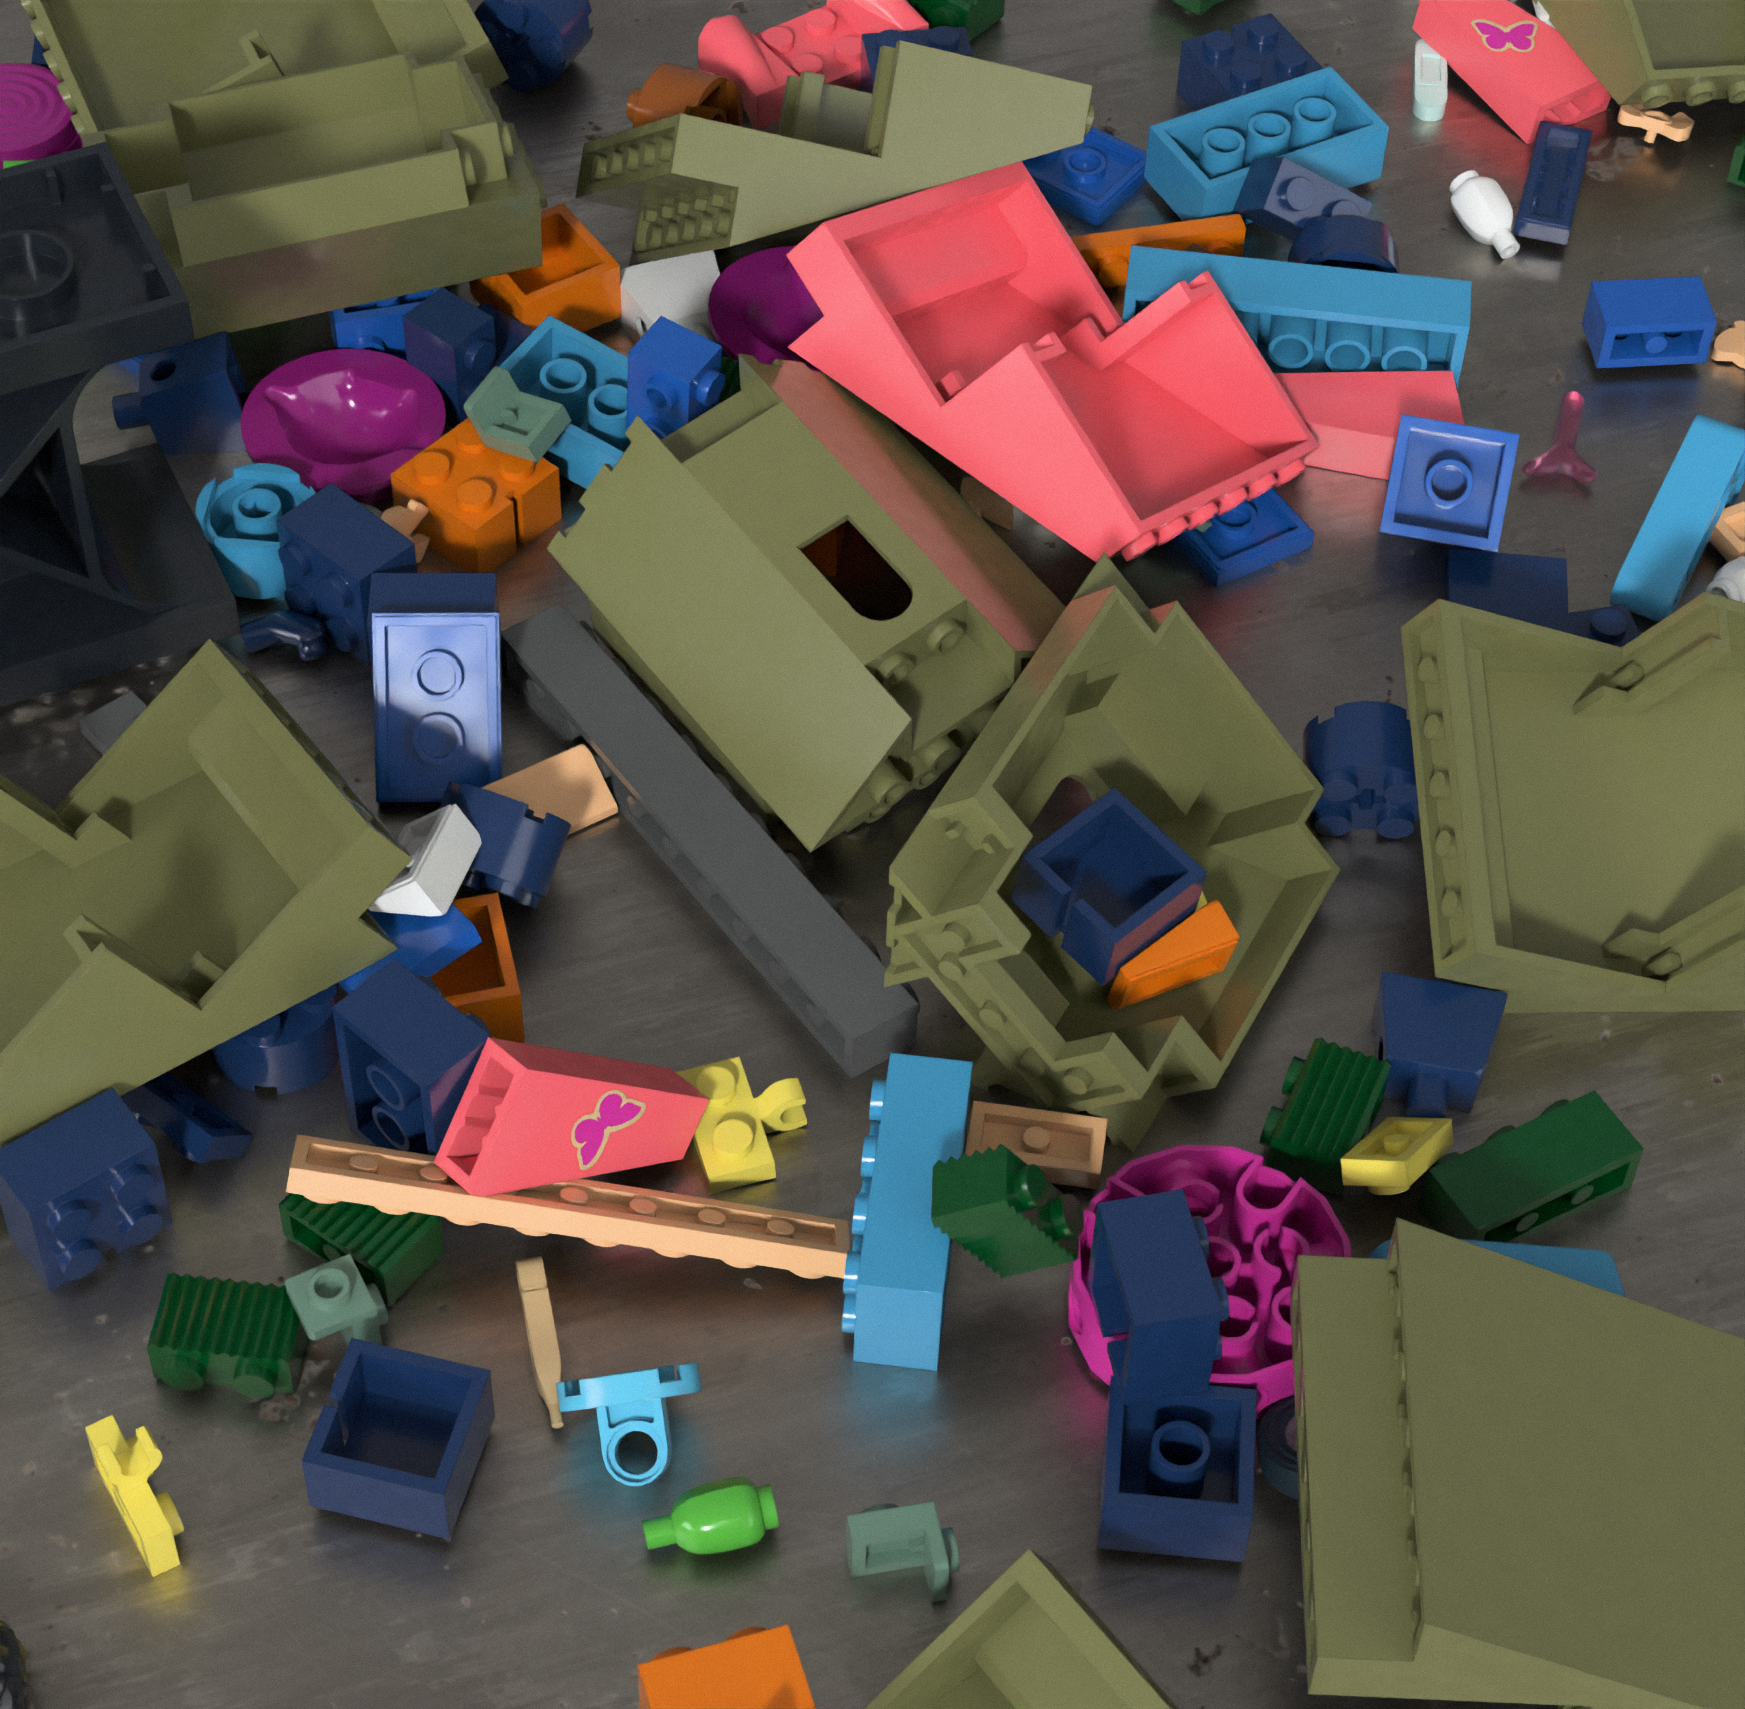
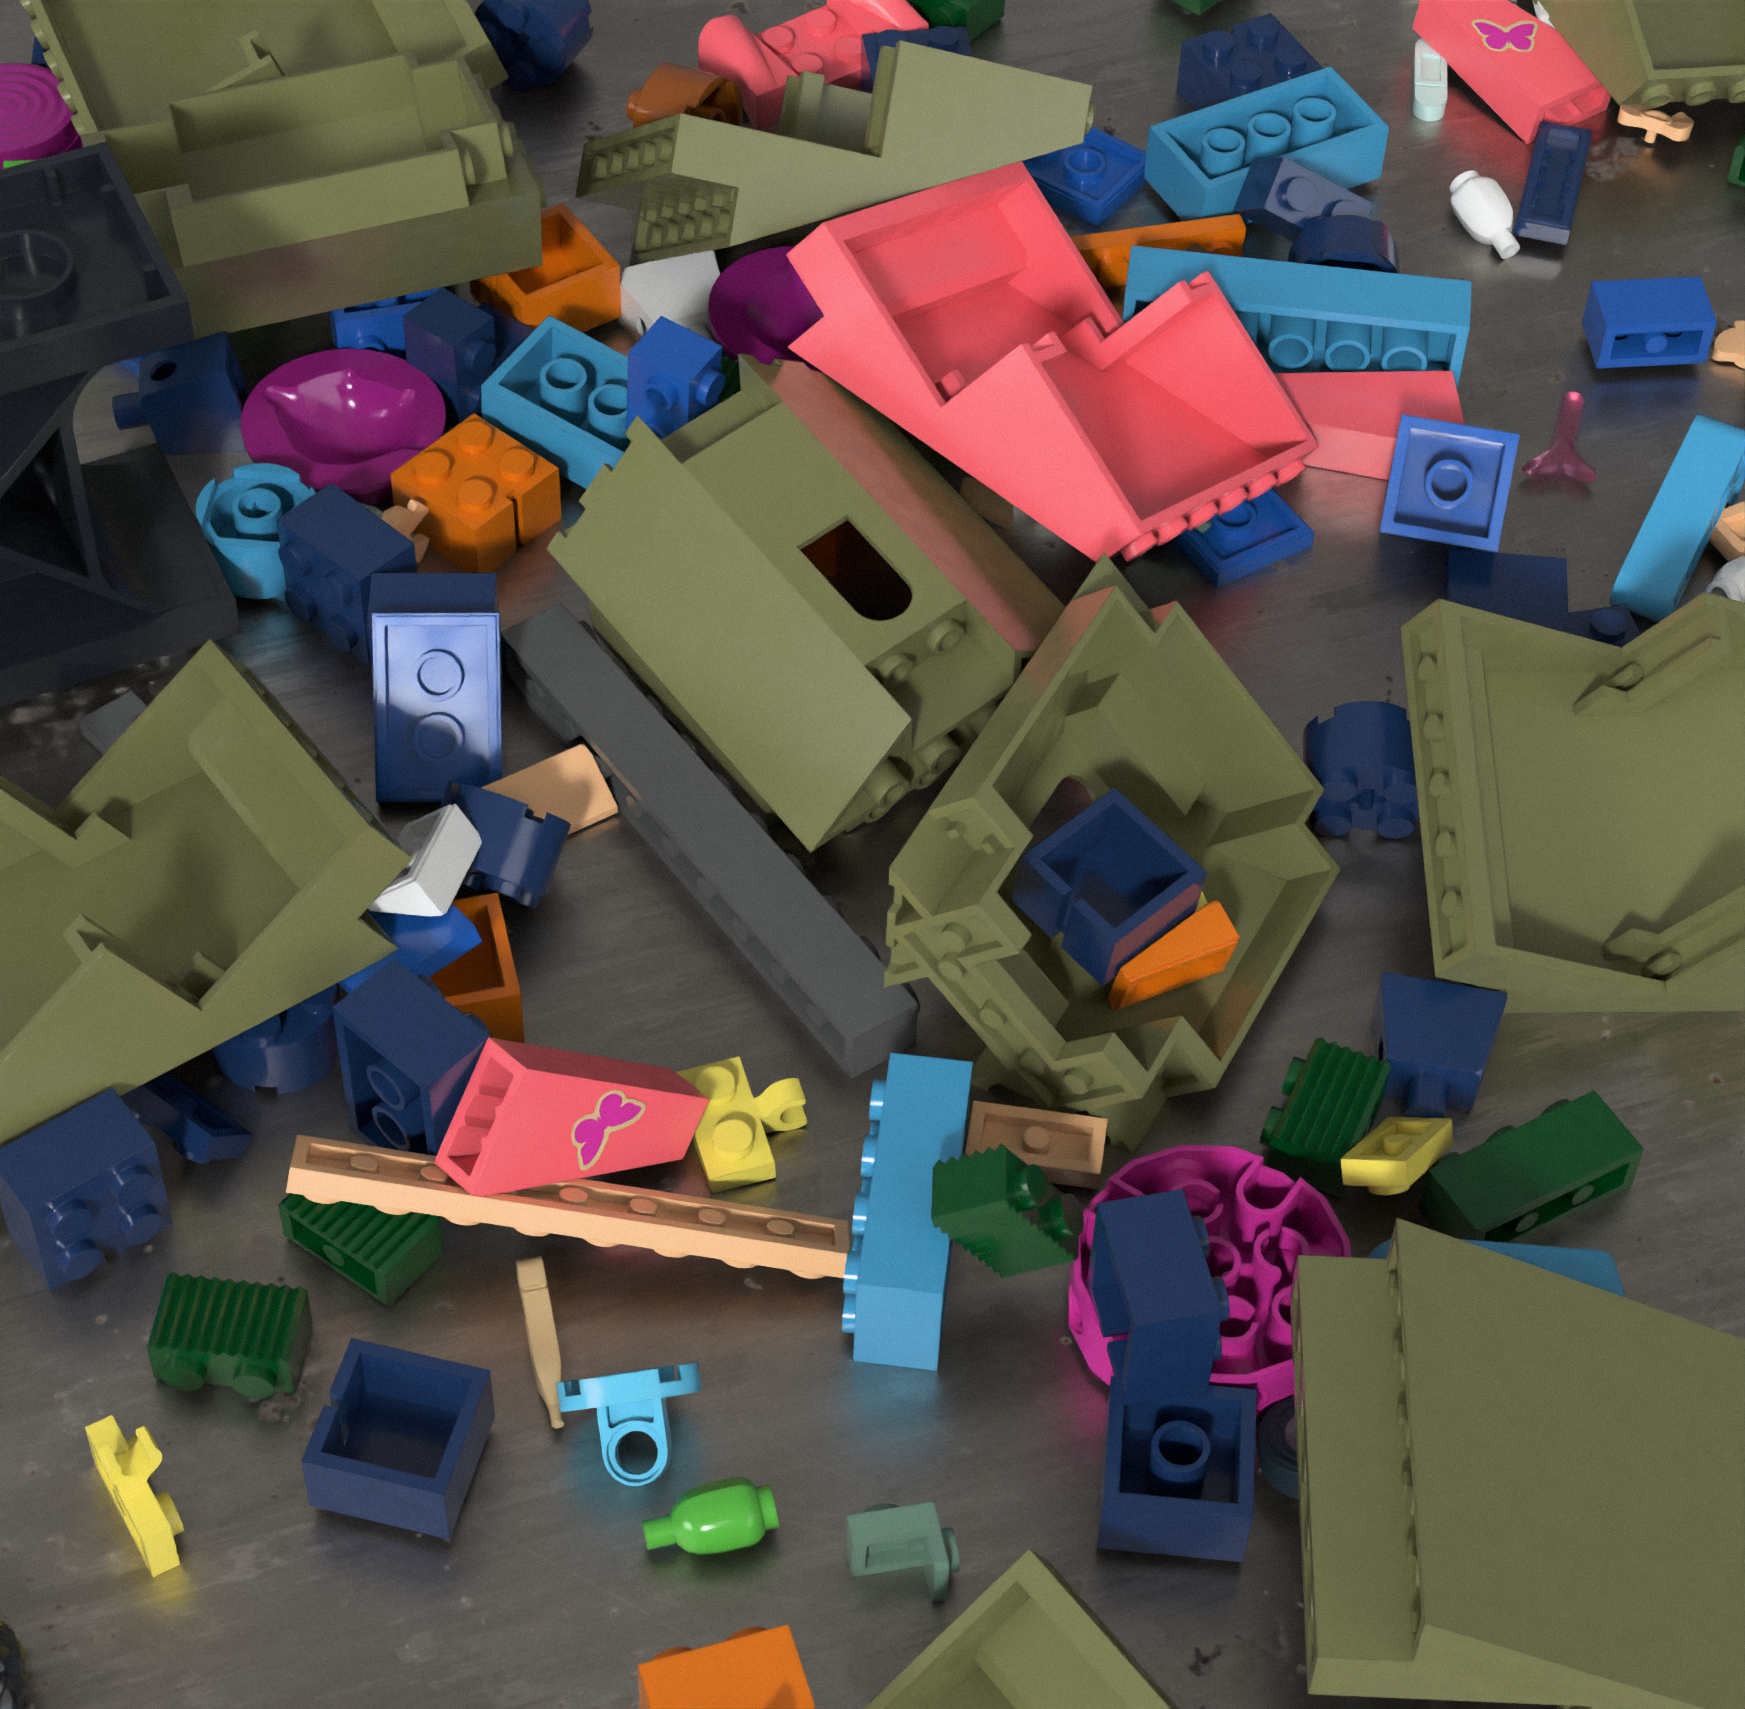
dark blue arm [240,609,330,661] -> none
sand green bracket [285,1254,389,1345] -> none
sand green bracket [464,366,572,463] -> none

